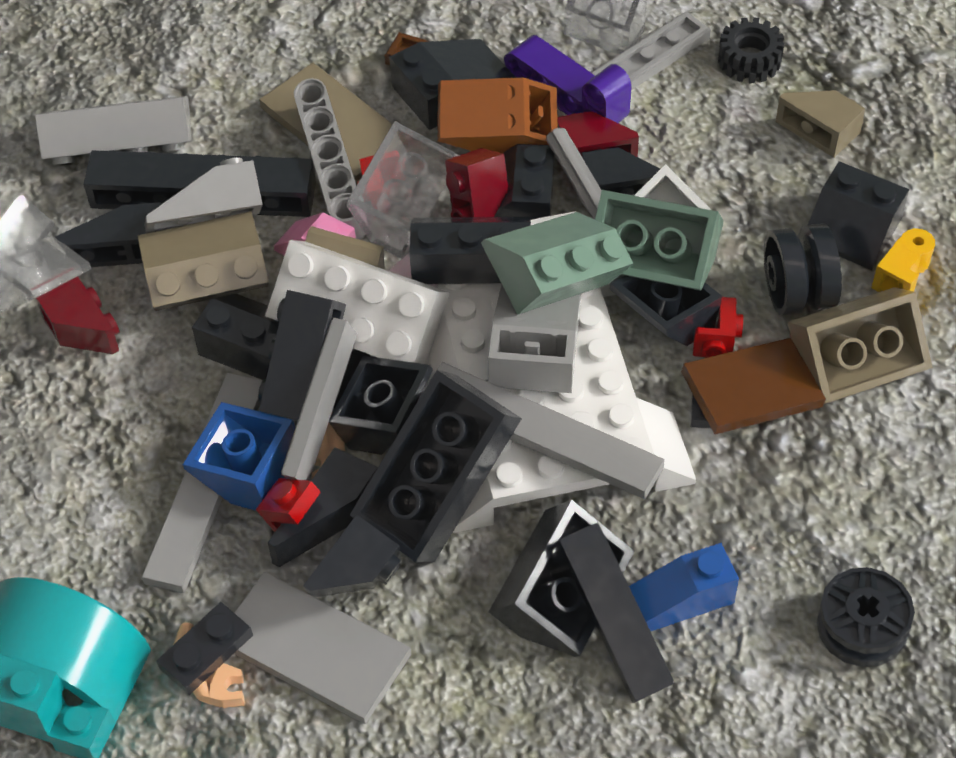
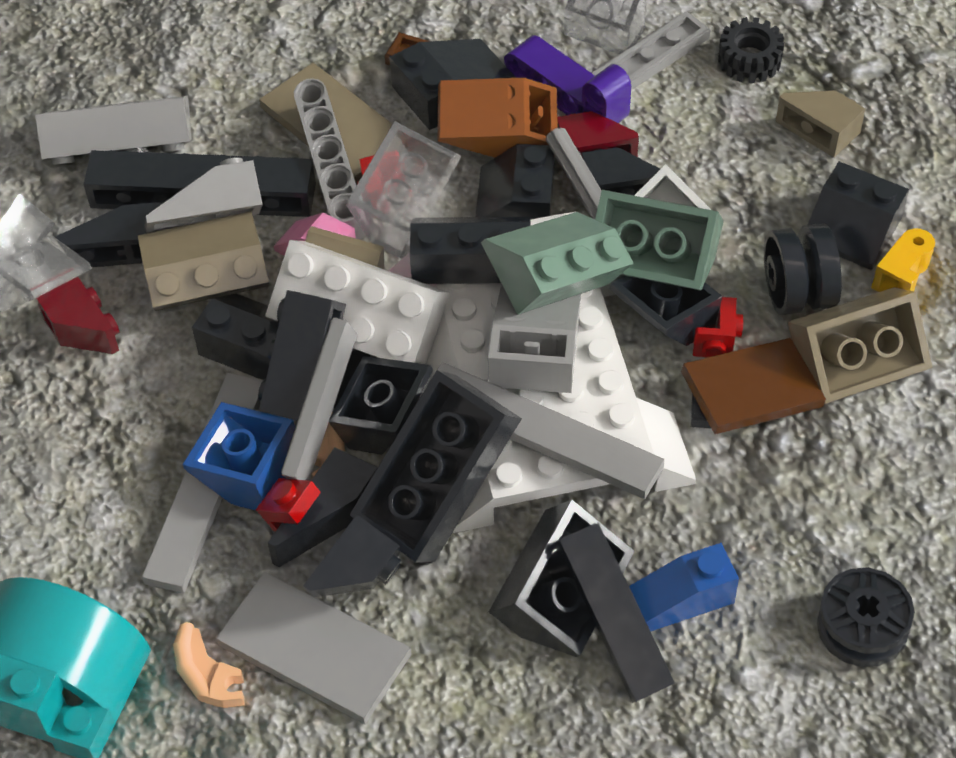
black plate [156,602,253,695] -> none
dark red slope [445,148,509,217] -> none

